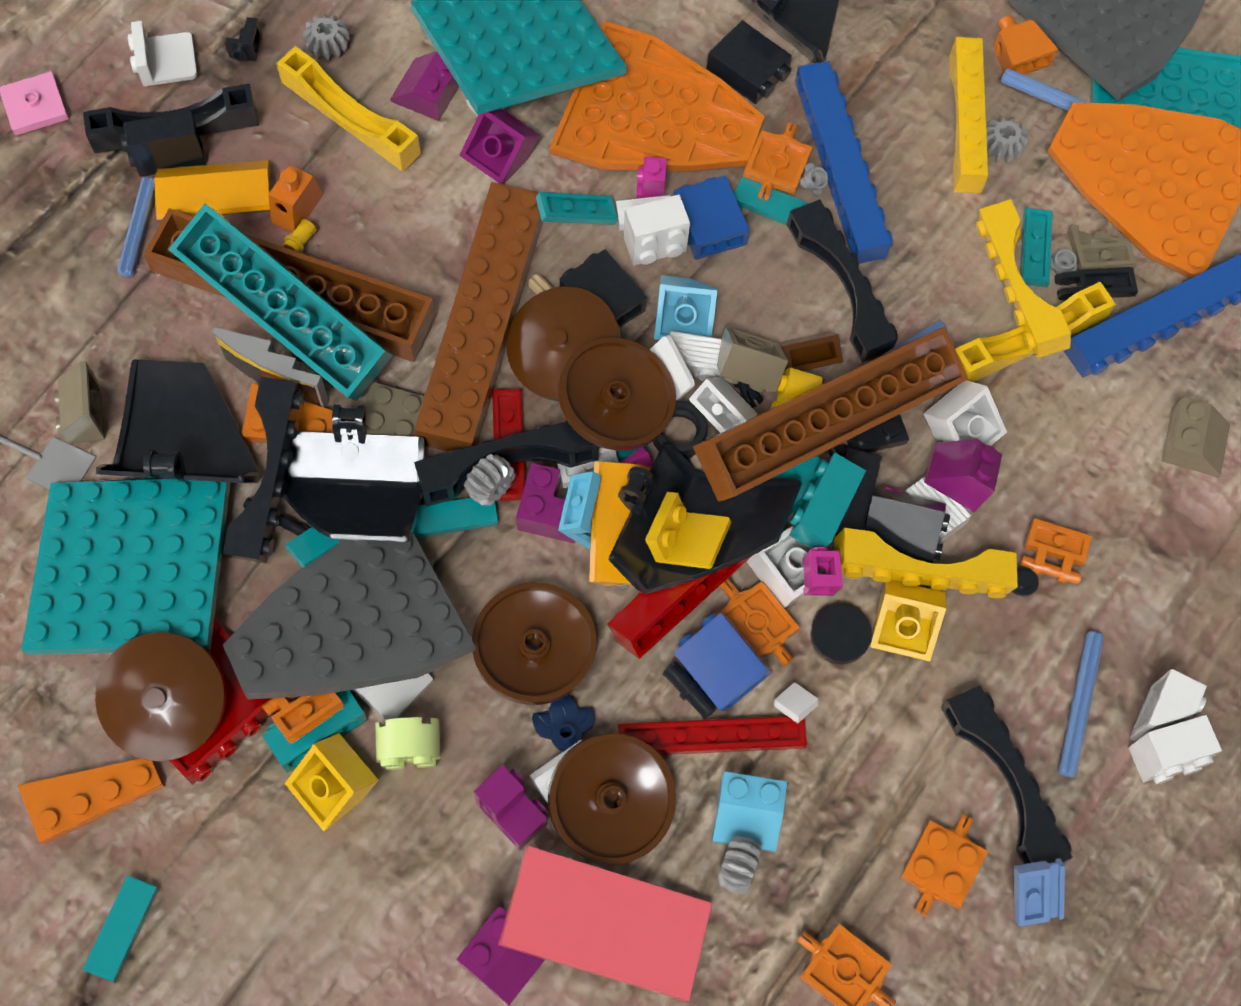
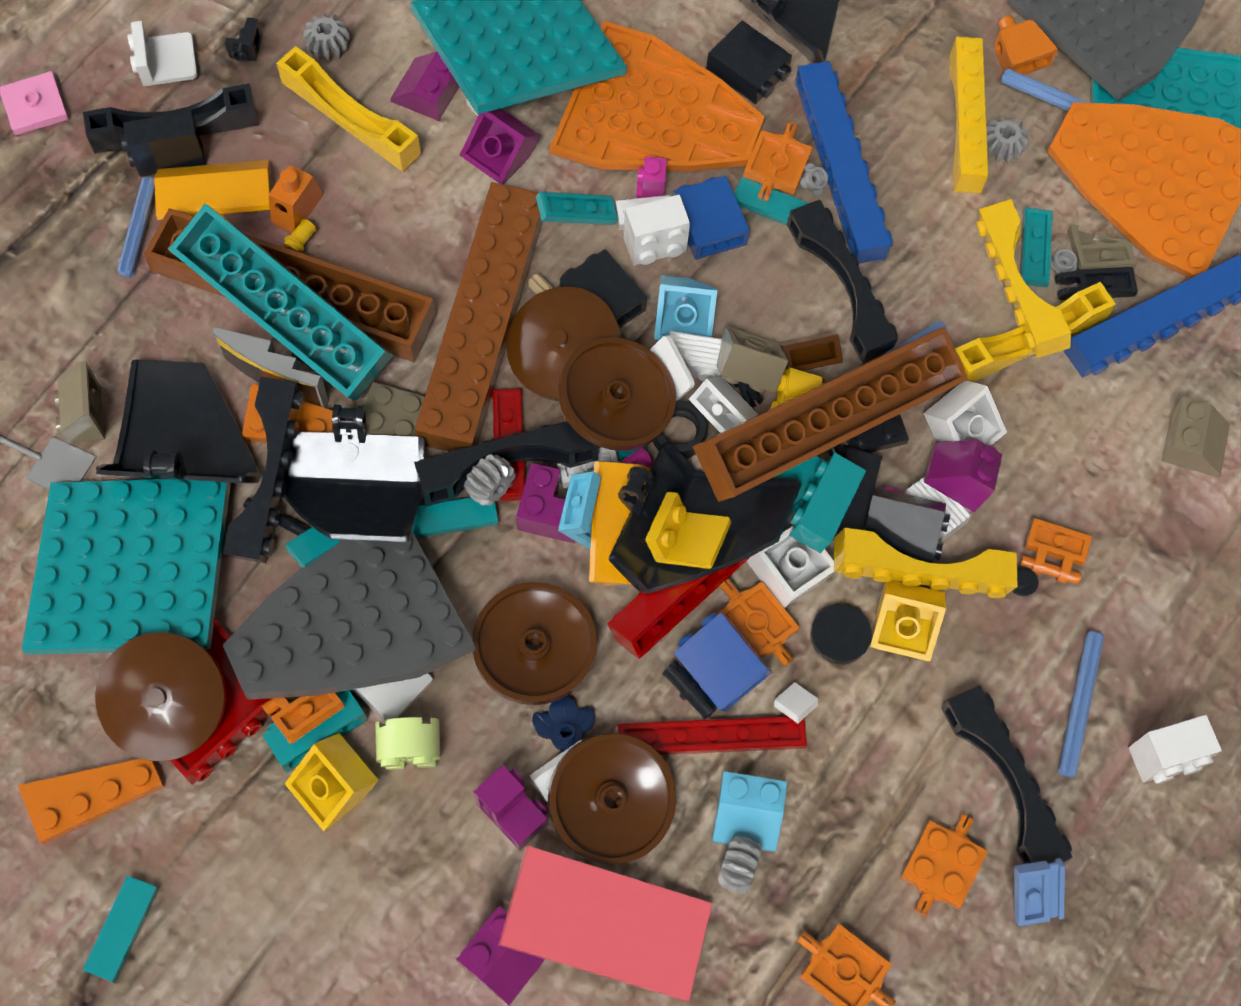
dark pink brick [802,547,843,596] -> none
white slope [1129,669,1207,741] -> none

